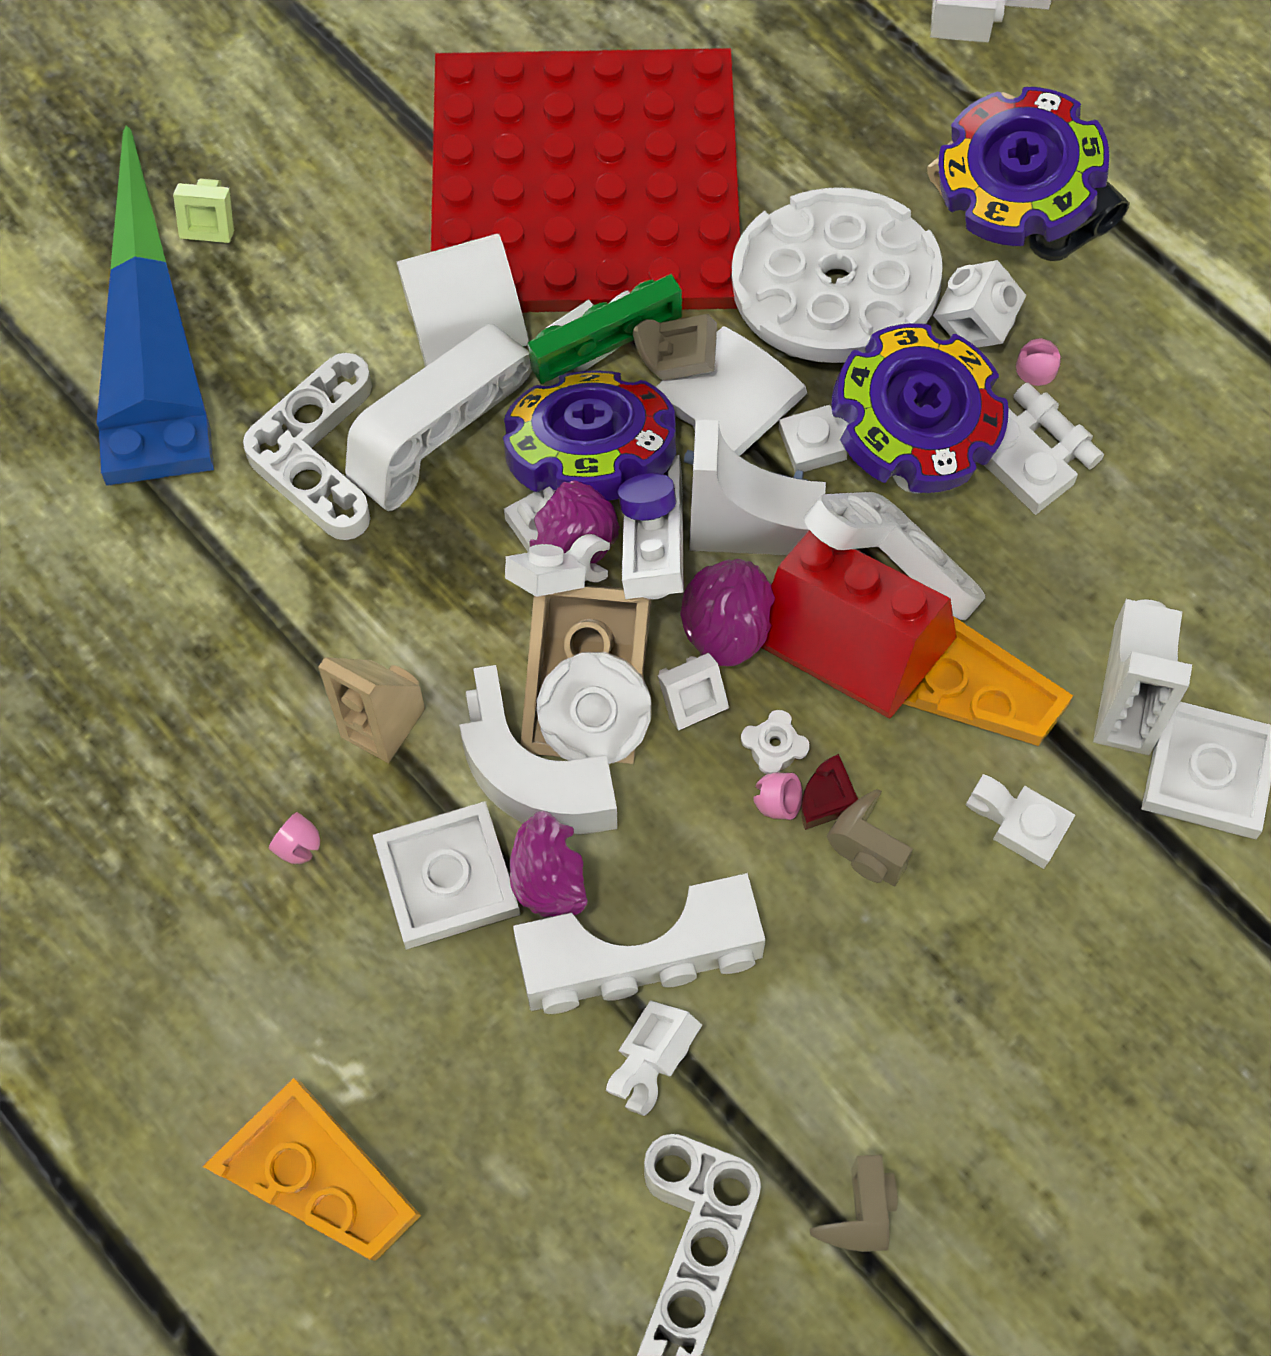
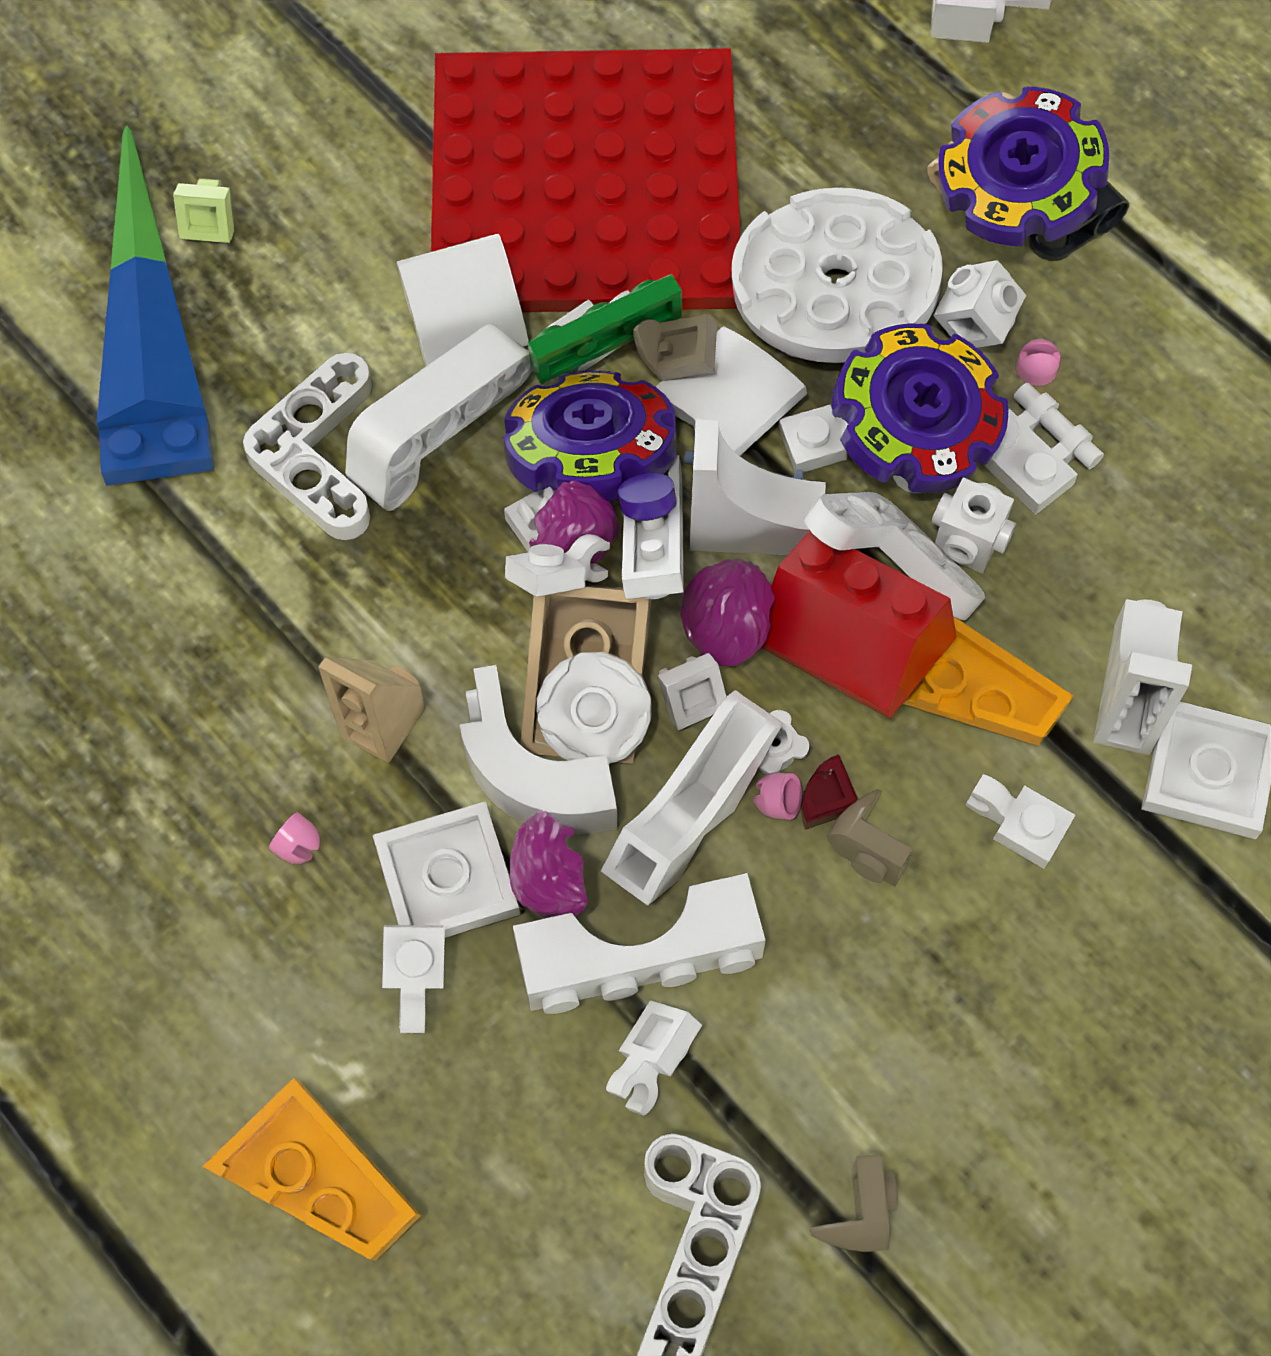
none -> white plate [382,925,445,1033]
none -> white arch [601,690,783,906]
none -> white brick [931,477,1017,574]

